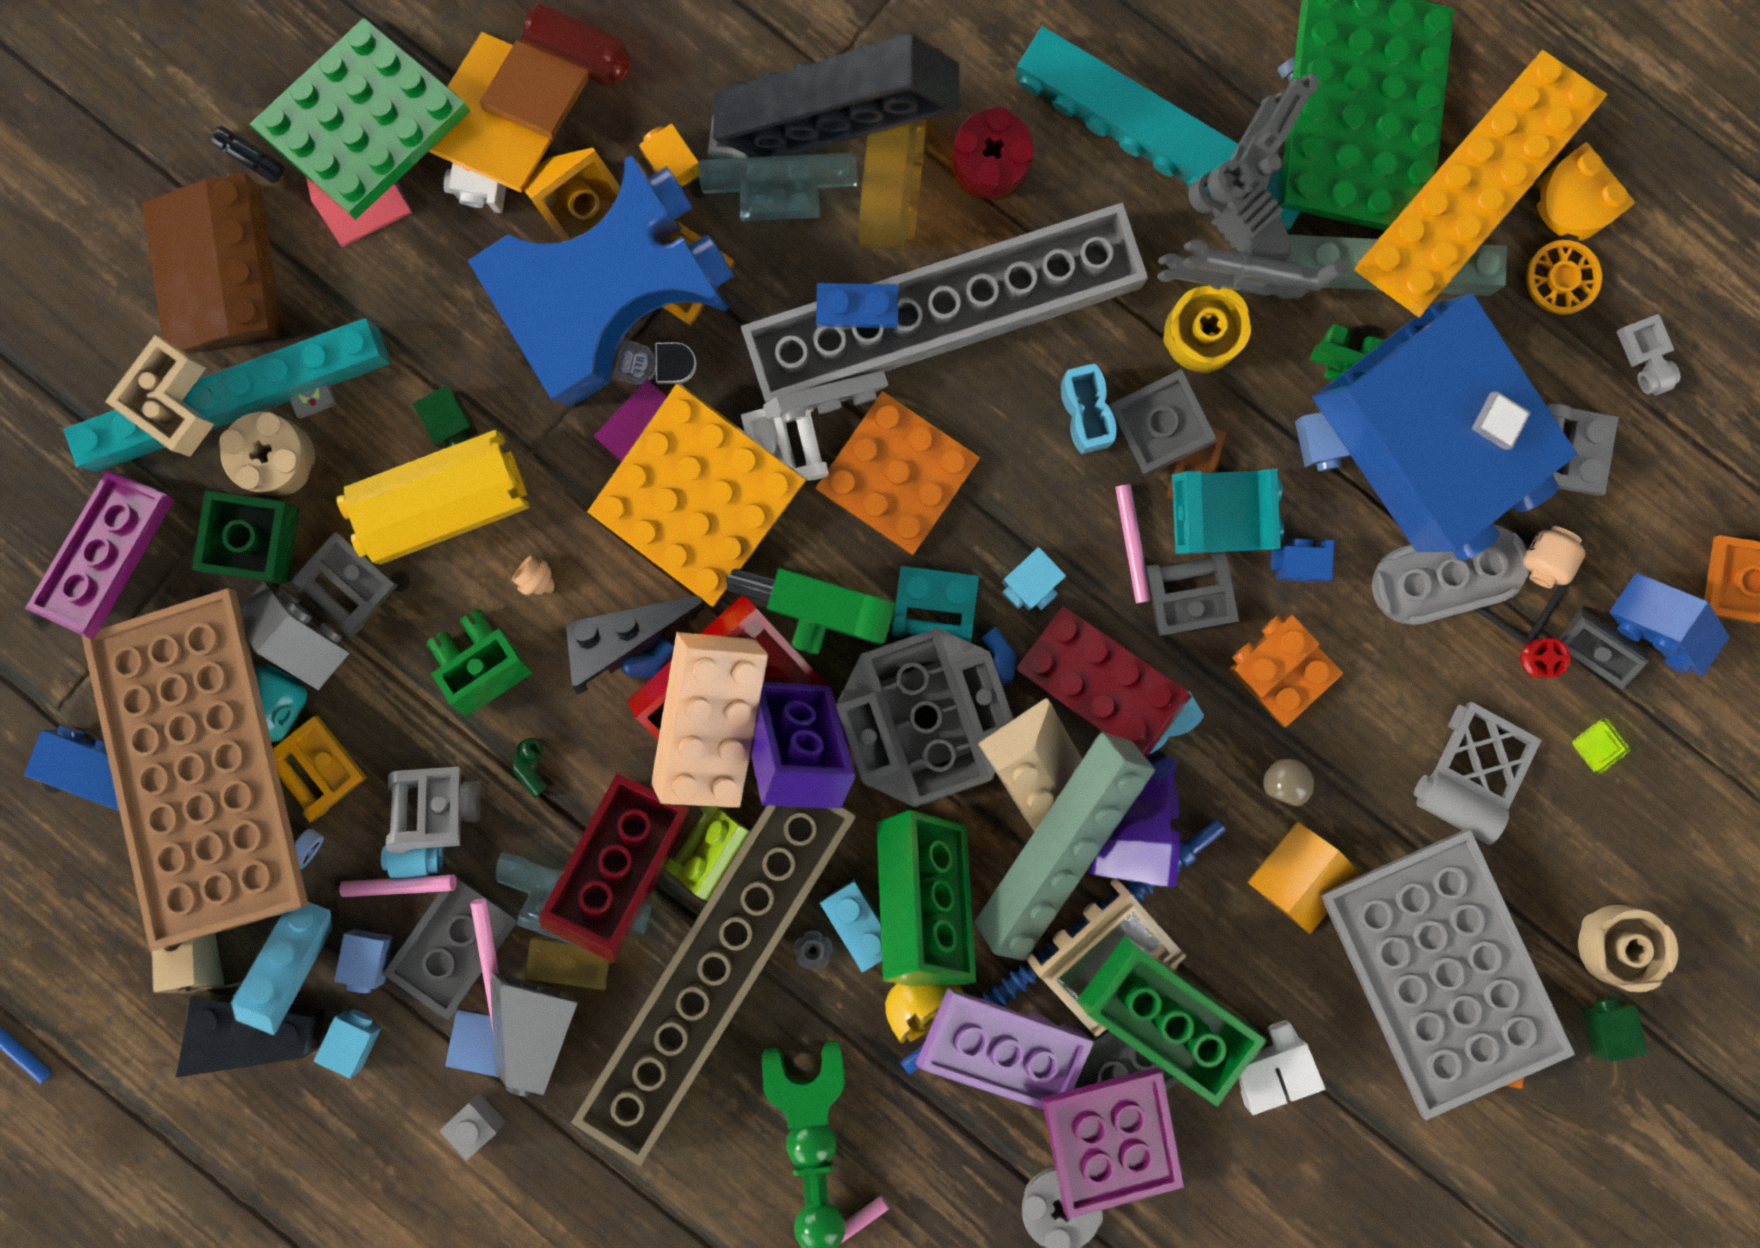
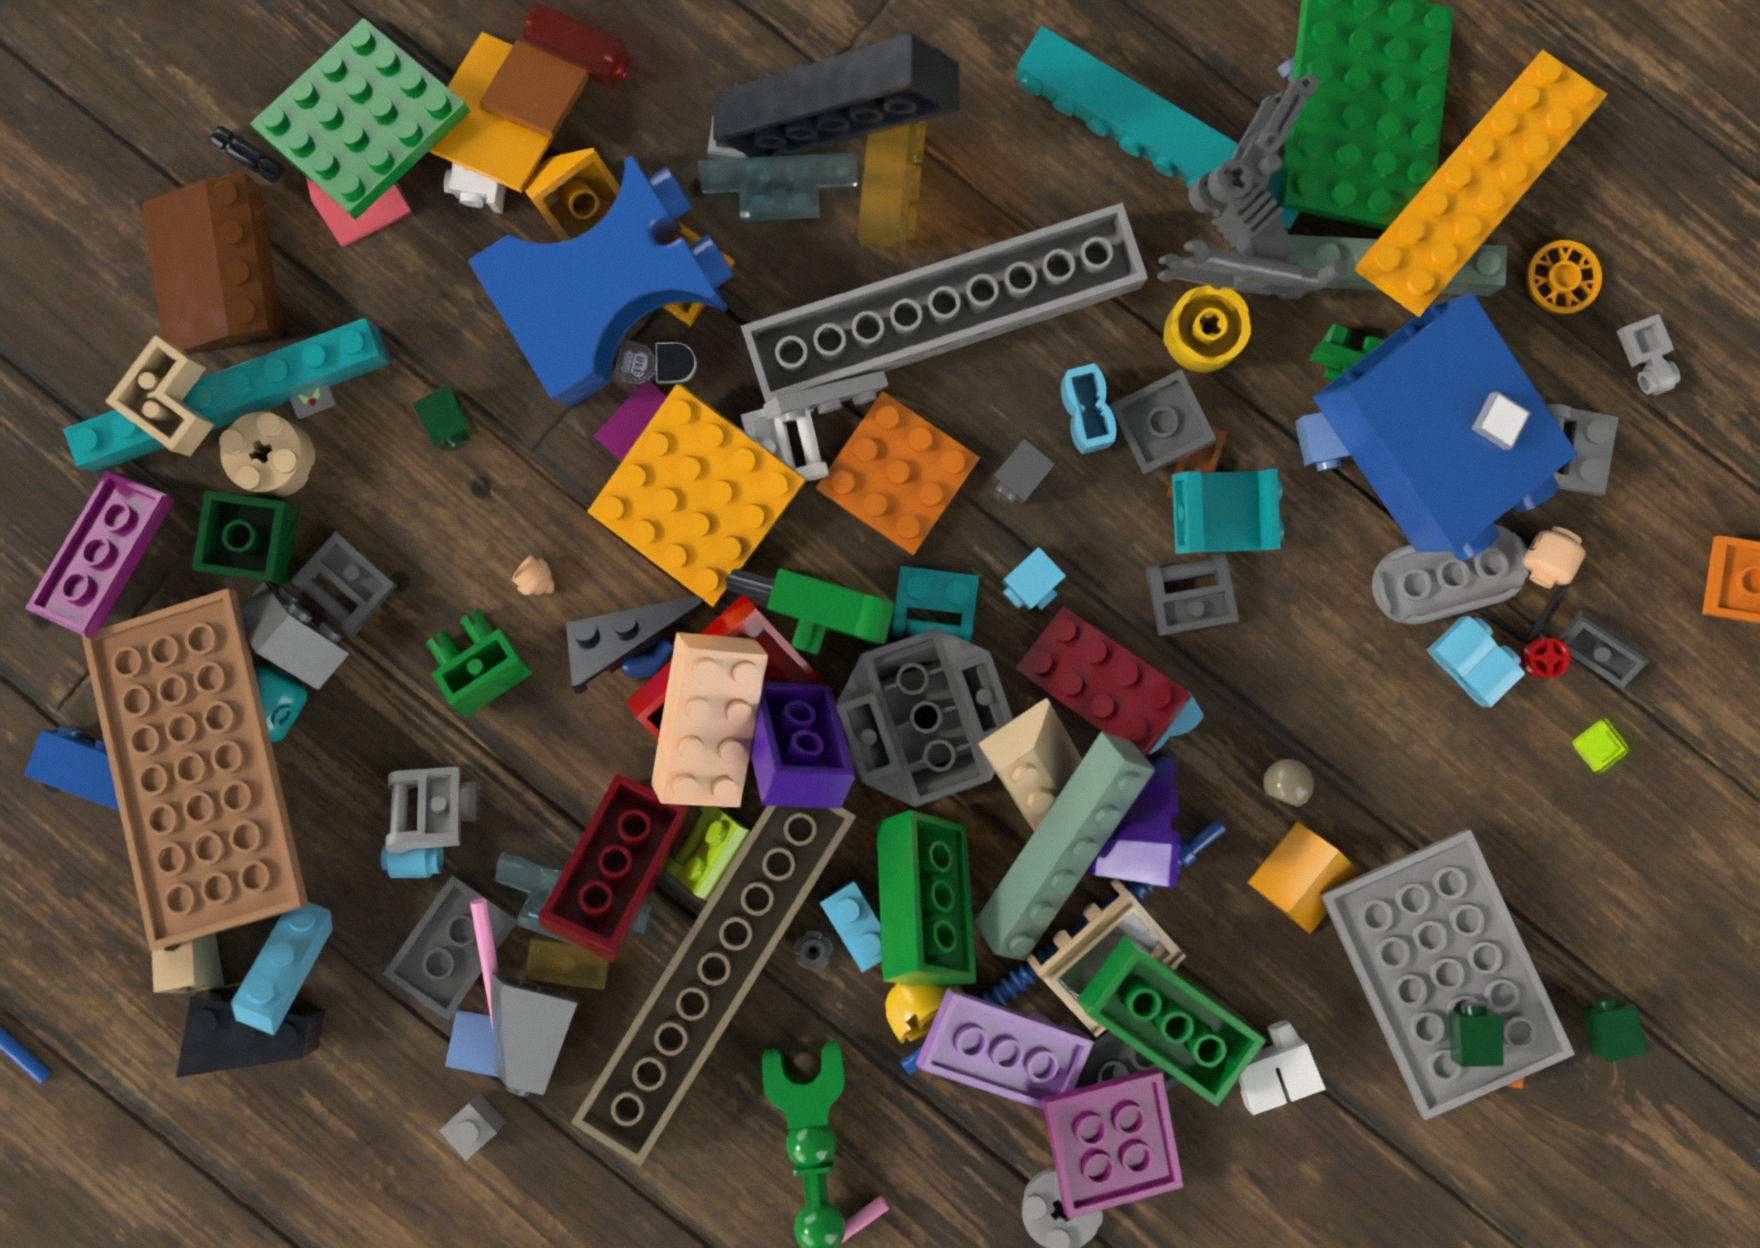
light orange plate [273,716,367,823] -> none
light blue tile [294,829,324,870] -> none
medium azure brick [313,1009,382,1079] -> none
medium blue brick [334,929,394,993] -> none
yellow brick [337,430,530,565] -> none
bright pink bar [339,875,457,897] -> none
dark green arm [513,738,550,799] -> none
light orange brick [639,123,702,187] -> none
blue plate [816,283,898,328] -> none
dark red brick [952,107,1034,200] -> none
blue arm [981,627,1017,687] -> none
bright pink bar [1115,484,1152,603] -> none
orange plate [1228,615,1343,727] -> none
blue brick [1270,539,1334,583] -> none
light grey piece [1414,702,1541,845] -> none
light orange slope [1536,142,1636,241] -> none
tan brick [1578,905,1678,992] -> none
blue brick [1609,573,1730,676] -> none
none -> dark grey brick [992,439,1055,505]
none -> medium azure brick [1427,616,1525,707]
none -> dark green brick [1448,1003,1504,1067]

